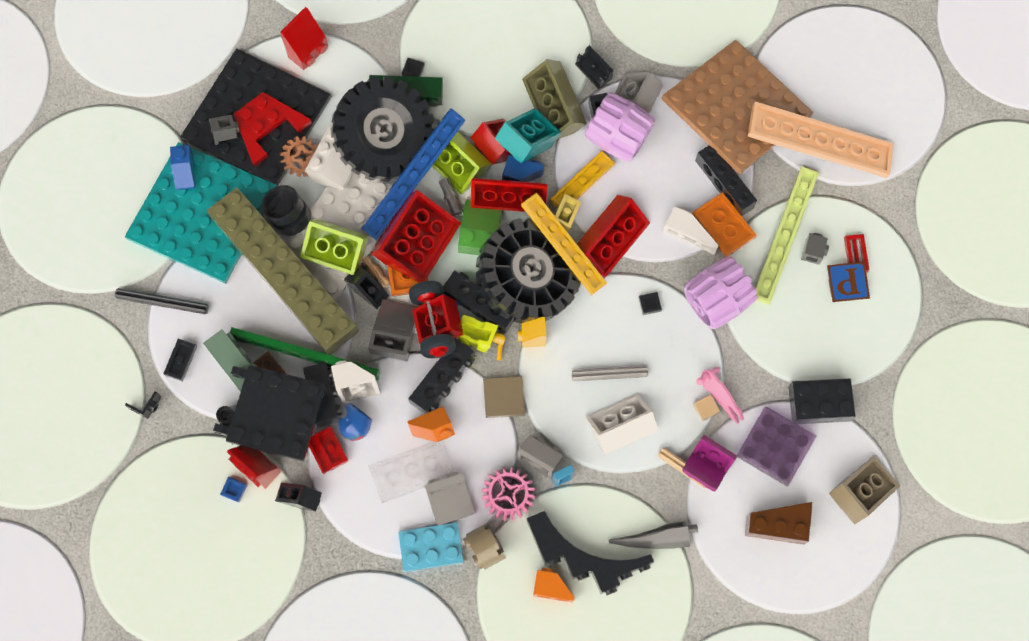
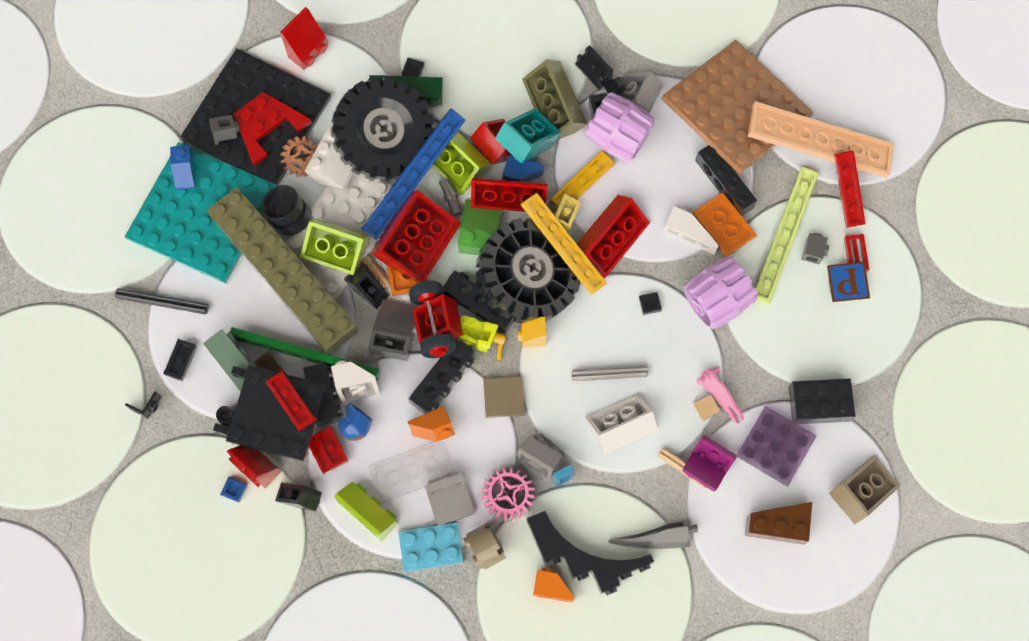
none -> red tile [265,371,316,431]
none -> lime slope [334,482,398,542]
none -> black tile [603,76,626,95]
none -> red tile [834,150,866,228]

